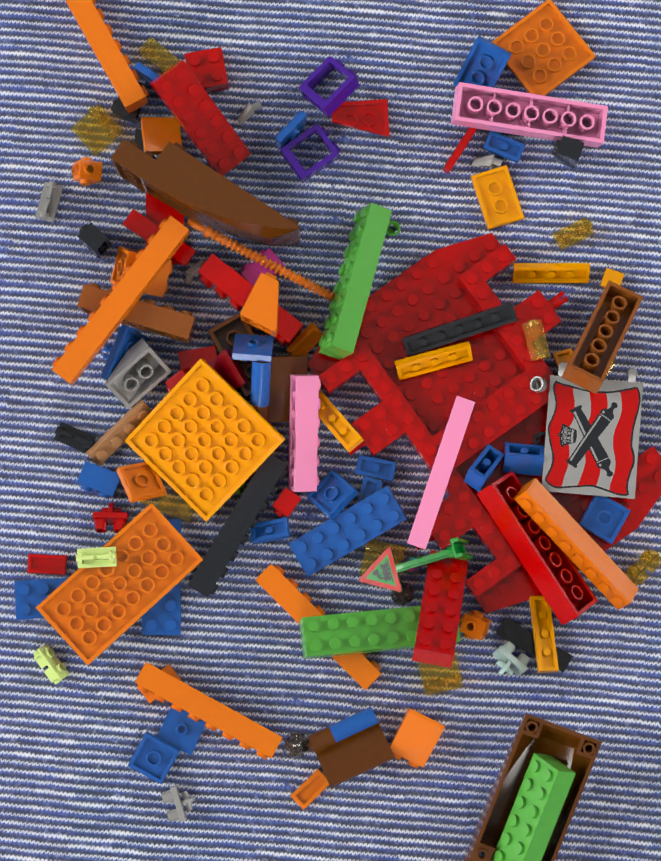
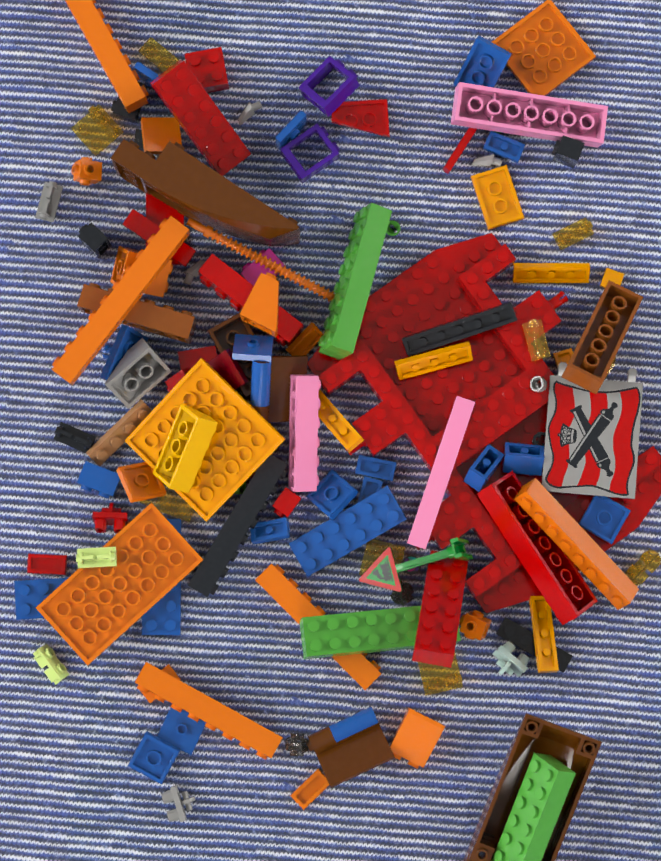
none -> yellow slope [153,404,218,493]

